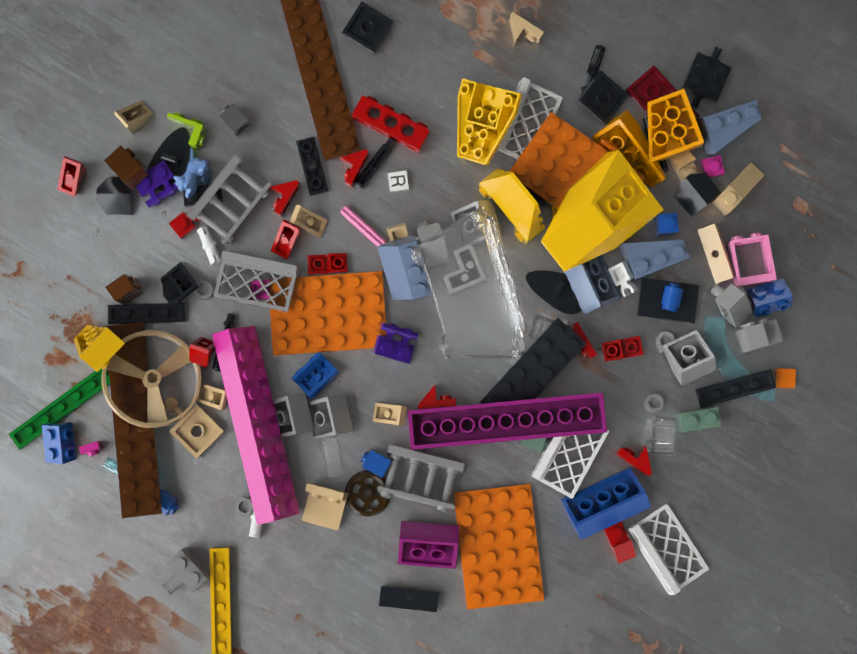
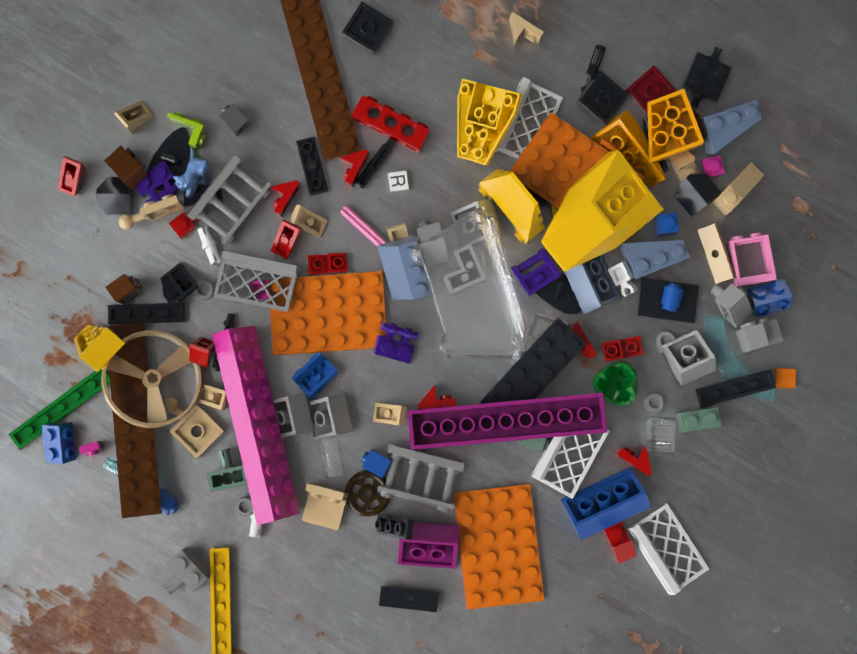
none -> tan plate [119,194,185,230]
none -> sand green brick [206,448,247,492]
none -> black tile [375,514,414,540]
none -> dark purple plate [510,248,561,297]
none -> green hair [593,361,638,406]

